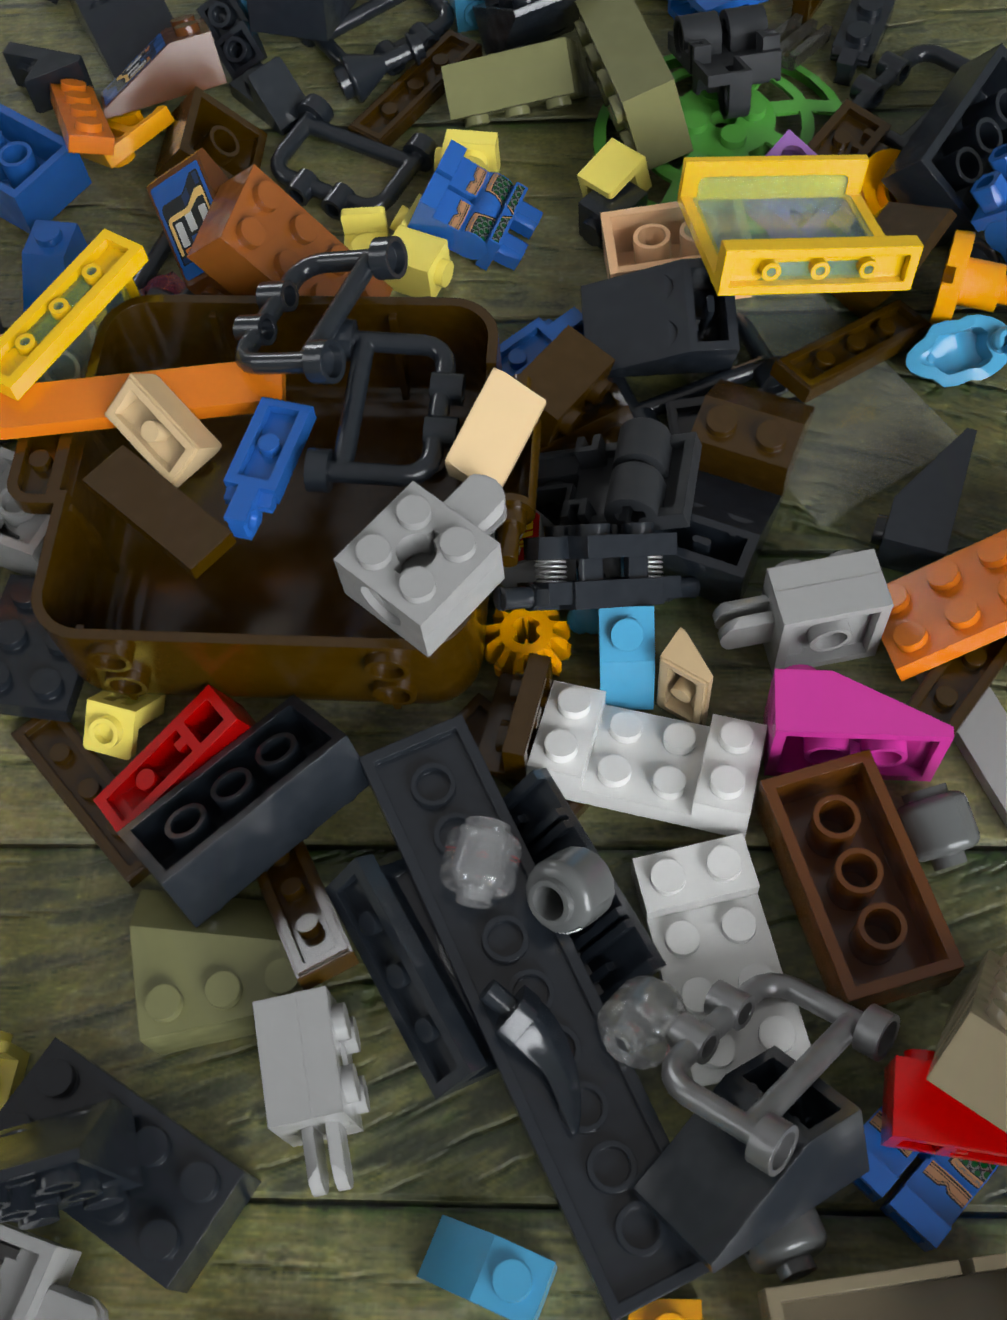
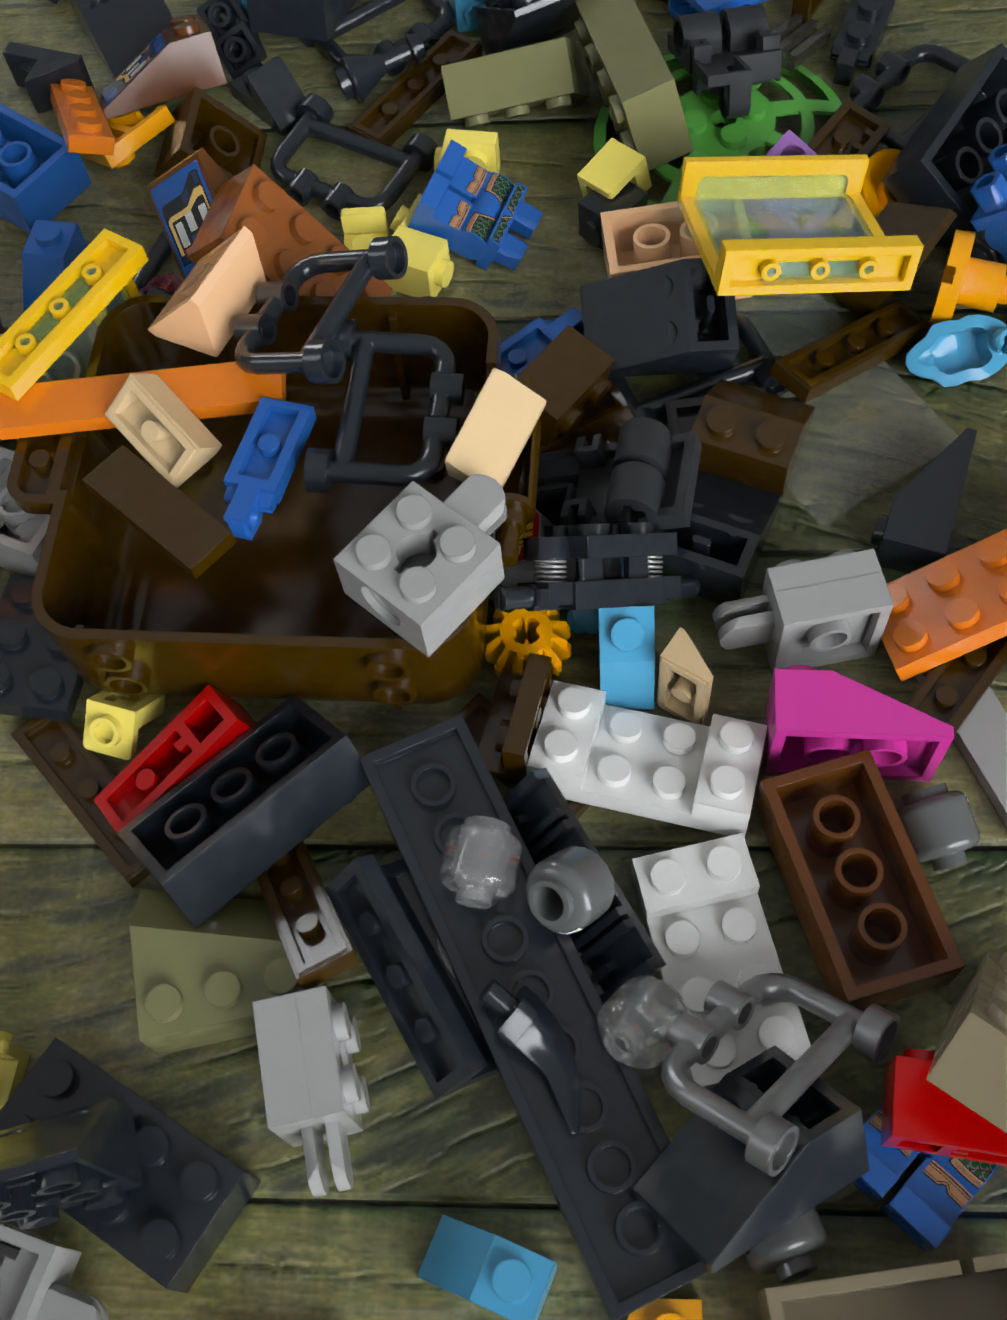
none -> light nougat slope [148,226,267,357]

